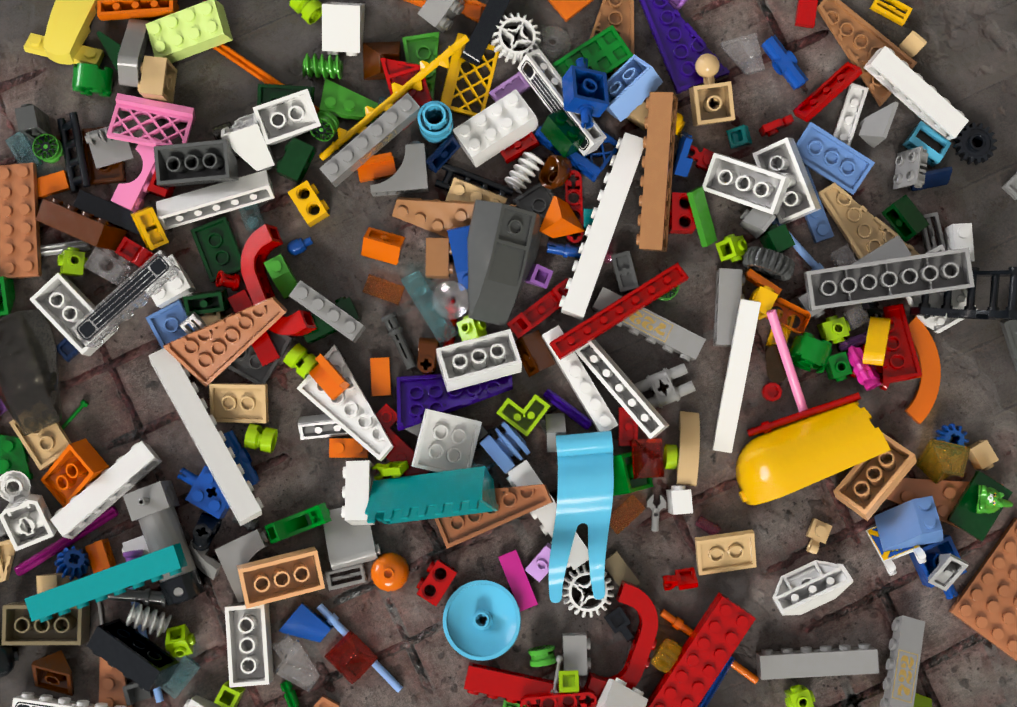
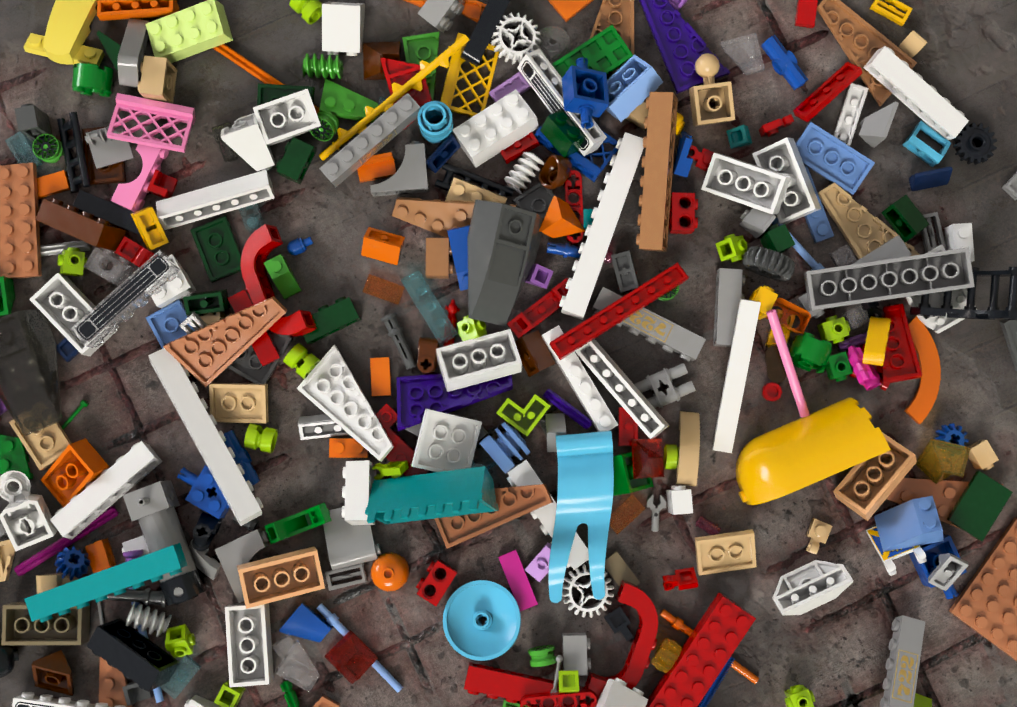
dark grey slope [154,139,239,187] -> none
red bush [215,270,240,291] -> none
yellow brick [288,180,330,228] -> none
light grey brick [289,280,366,343] -> none
orange panel [309,354,350,400] -> none
clear dish [432,281,468,319] -> none
bright green tile [687,186,717,247] -> none
orange tile [744,268,782,295] -> none
red bar [747,392,861,437] -> none
light grey brick [756,643,879,680] -> none
light grey hinge [892,146,929,190] -> none
bright green animal [976,485,1013,514] -> none

